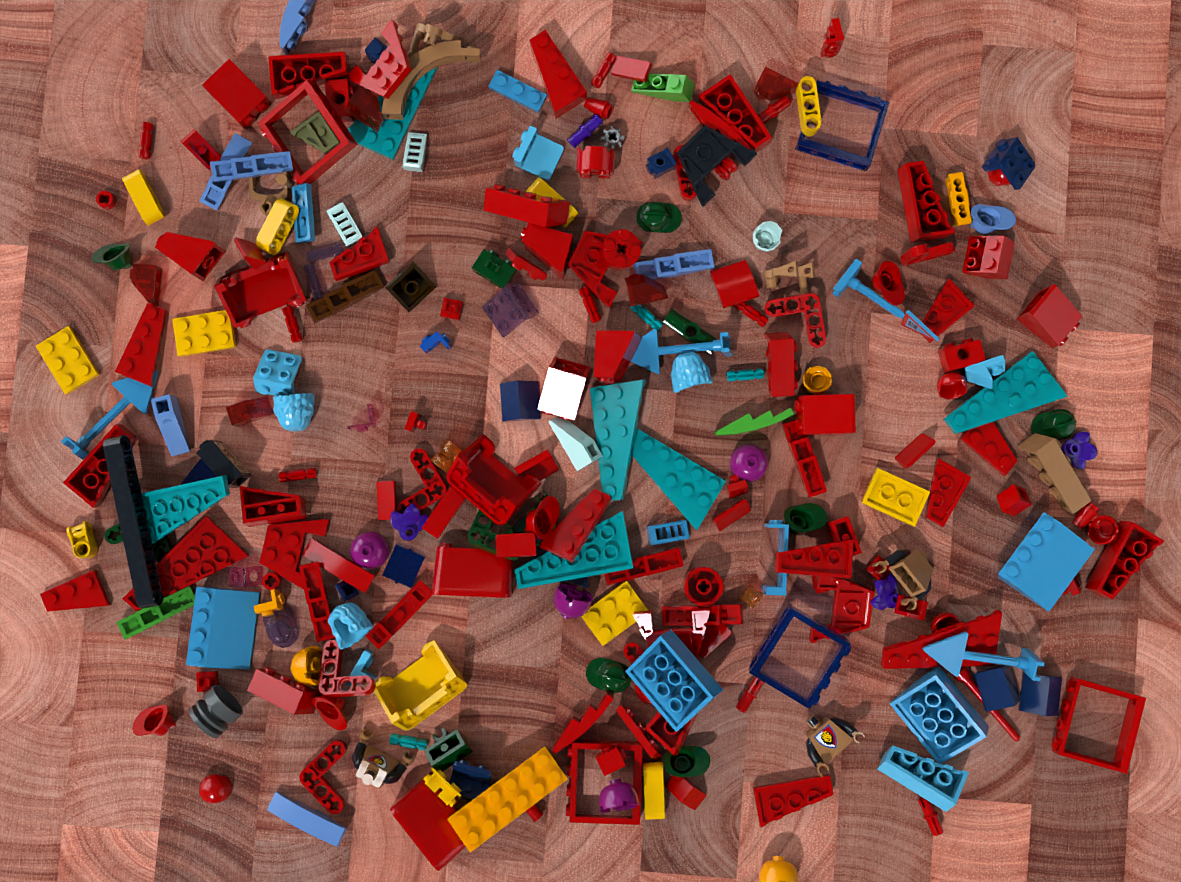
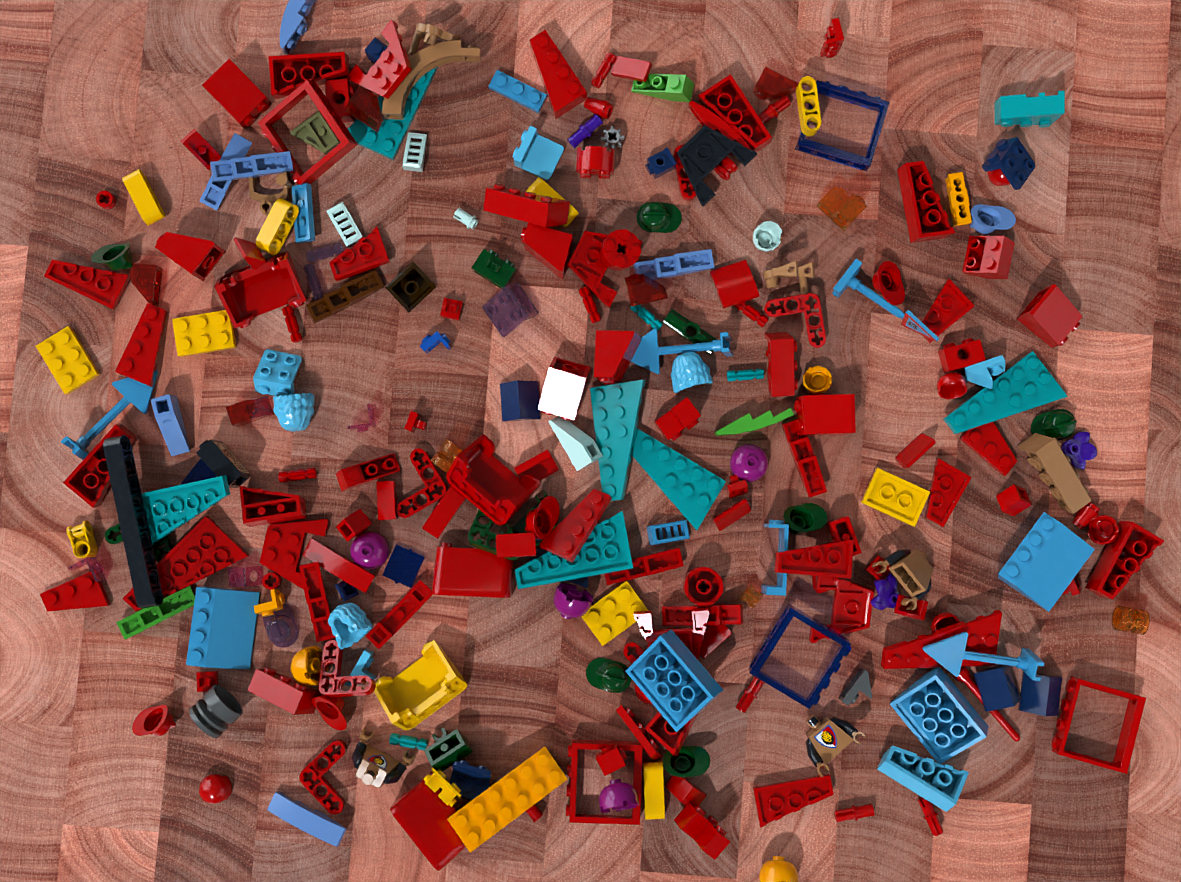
red axle [138,122,153,160] -> none
dark purple plate [390,503,428,541] -> none
red wing [505,247,547,281] -> none
red slope [551,692,614,754] -> none
red beam [900,242,956,266] -> none
none -> red wing [44,259,131,310]
none -> clear pink bracket [68,557,106,582]
none -> red slope [336,453,401,492]
none -> red brick [336,509,372,542]
none -> light aqua pin [453,207,479,230]
none -> red brick [654,397,701,441]
none -> red brick [674,802,730,860]
none -> clear orange brick [816,185,867,232]
none -> red axle [834,803,875,822]
none -> dark grey slope [838,668,872,706]
none -> teal wedge [994,90,1065,128]
none -> clear orange wheel [1112,605,1150,635]

